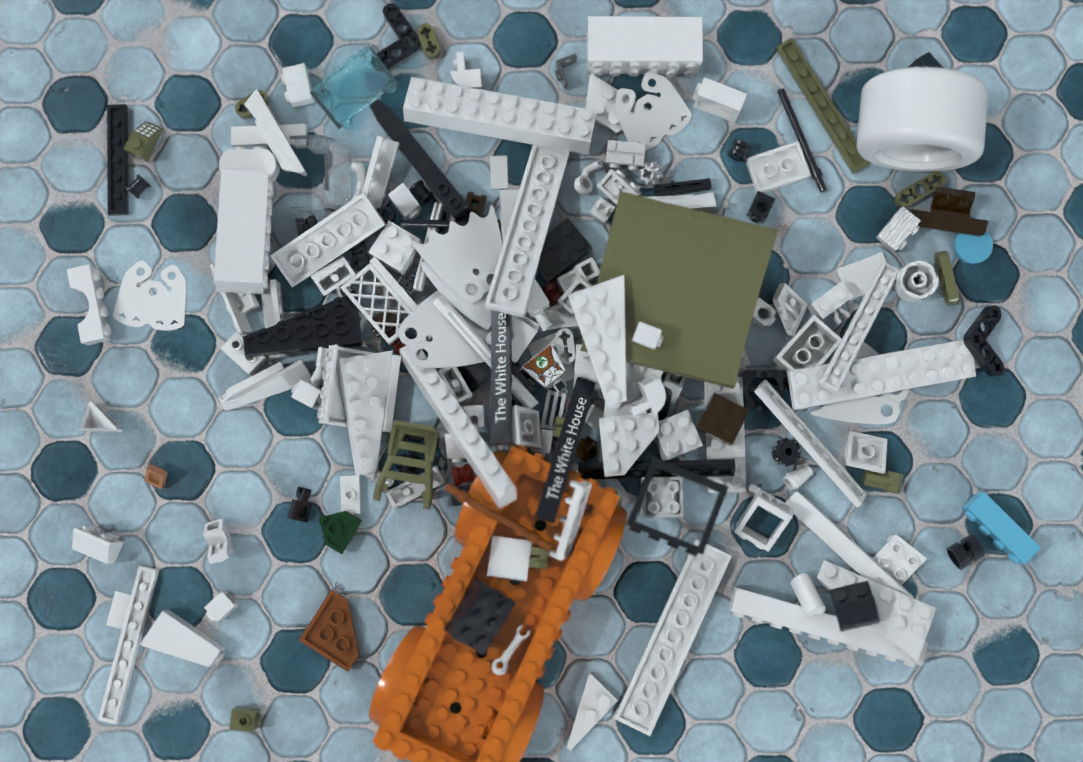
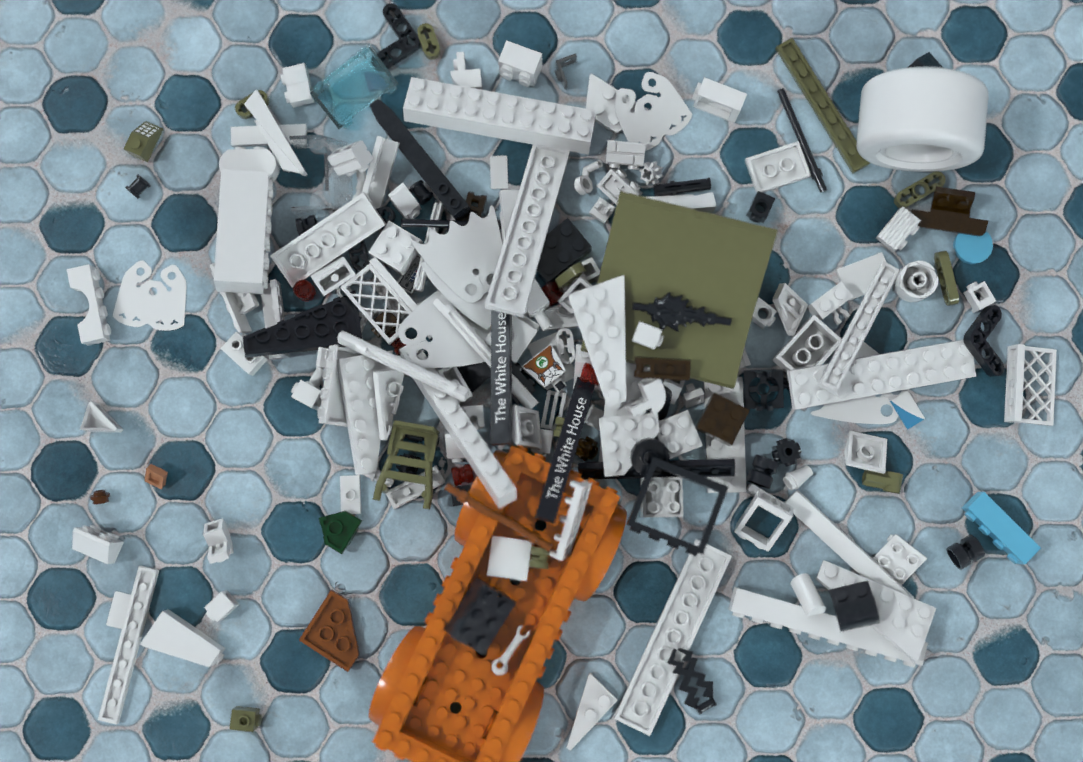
black tile [107,104,129,216] -> none
white wedge [218,360,312,411] -> none
black plate [287,486,312,522] -> none
white brick [587,16,703,77] -> none
black wheel [727,139,751,162] -> none
white tile [754,380,867,508] -> none
none -> reddish brown plate [90,490,110,504]
none -> clear red wheel [293,280,316,302]
none -> white brick [327,140,373,177]
none -> white piece [337,331,470,402]
none -> white wing [373,369,405,440]
none -> white brick [498,40,542,87]
none -> olive beam [554,262,586,289]
none -> clear red wheel [580,363,600,386]
none -> black tile [630,438,670,477]
none -> black piece [632,292,732,332]
none -> dark brown plate [634,356,691,380]
none -> black piece [667,648,717,715]
none -> white tile [683,383,704,408]
none -> black wheel [746,455,779,489]
none -> sticker [890,390,925,429]
none -> white brick [963,281,996,313]
none -> white fence [1004,344,1057,426]

